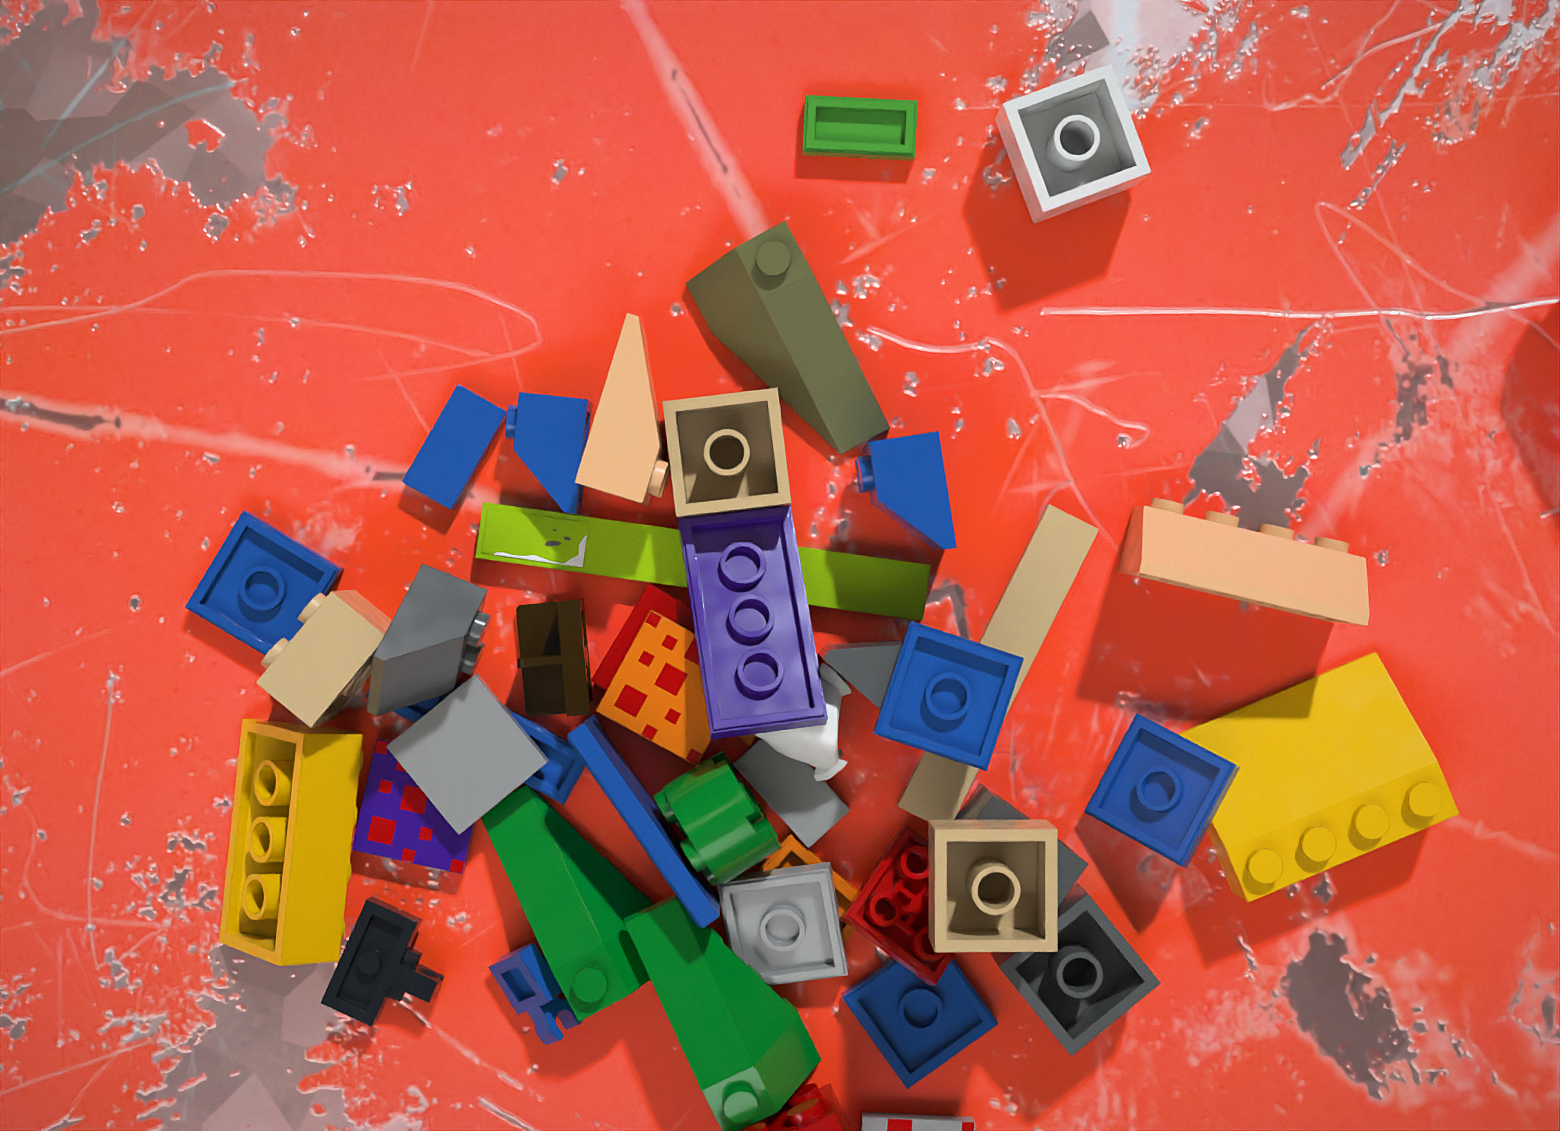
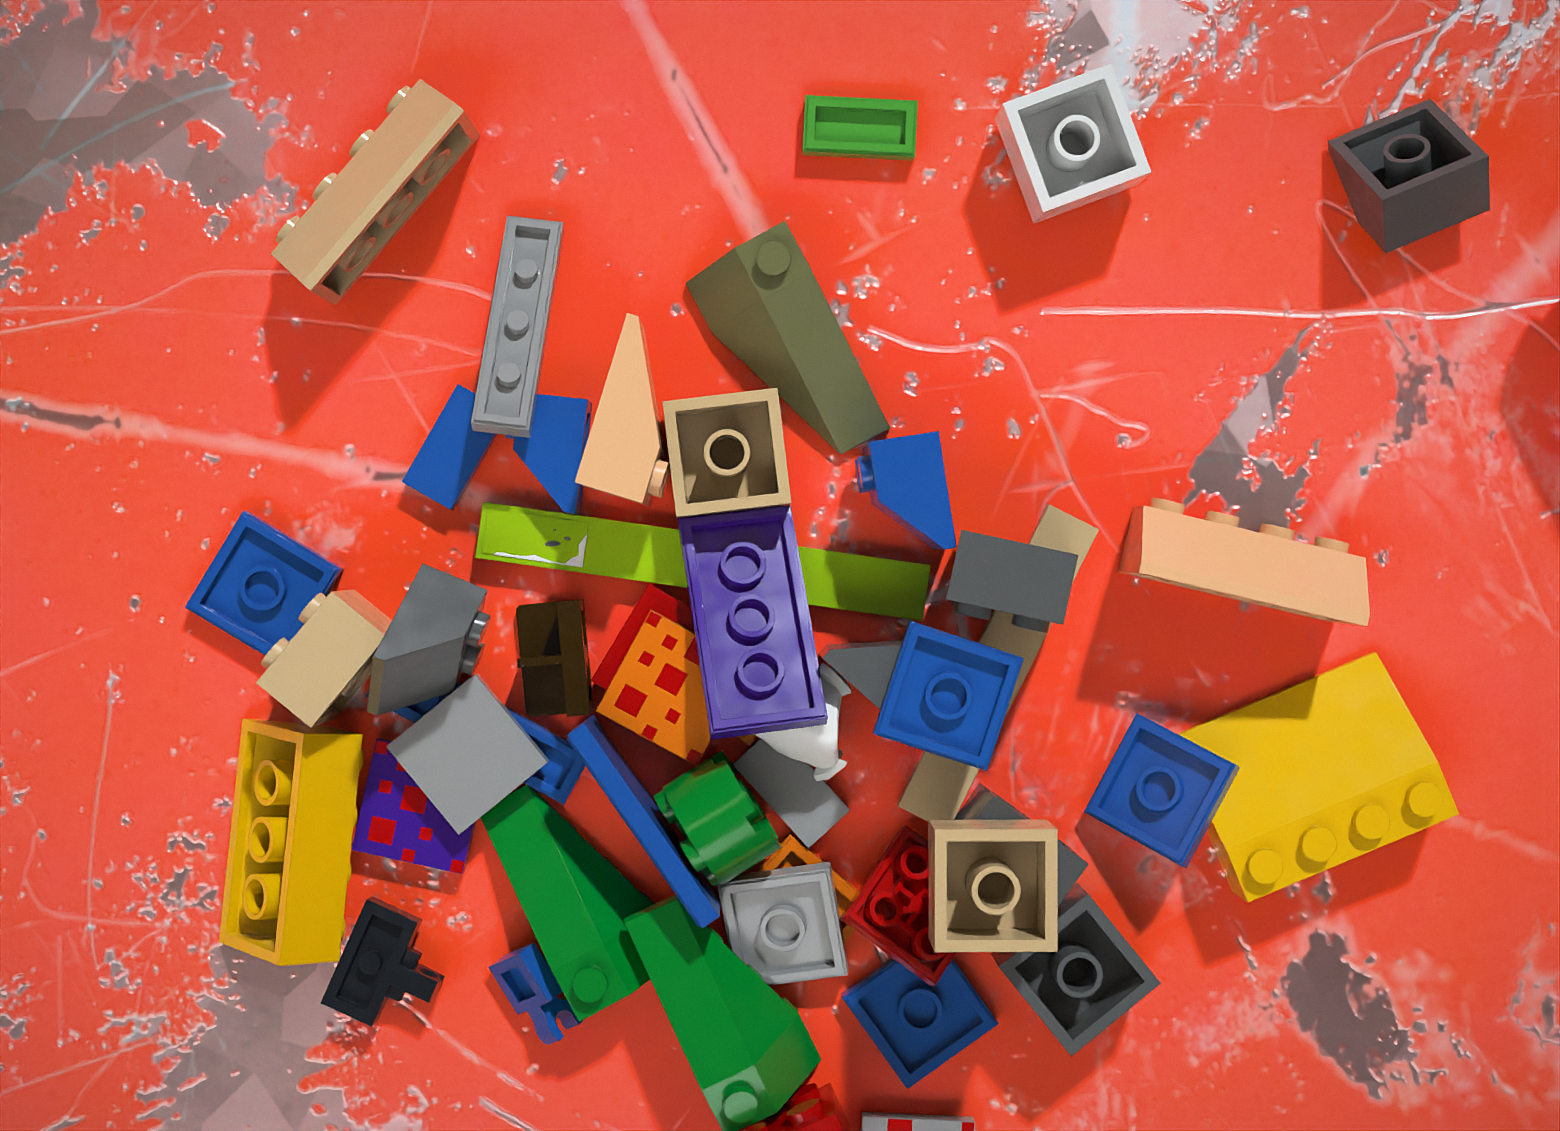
none -> tan slope [270,79,480,305]
none -> light grey tile [471,215,564,438]
none -> dark grey brick [946,530,1078,633]
none -> dark grey slope [1327,99,1490,253]

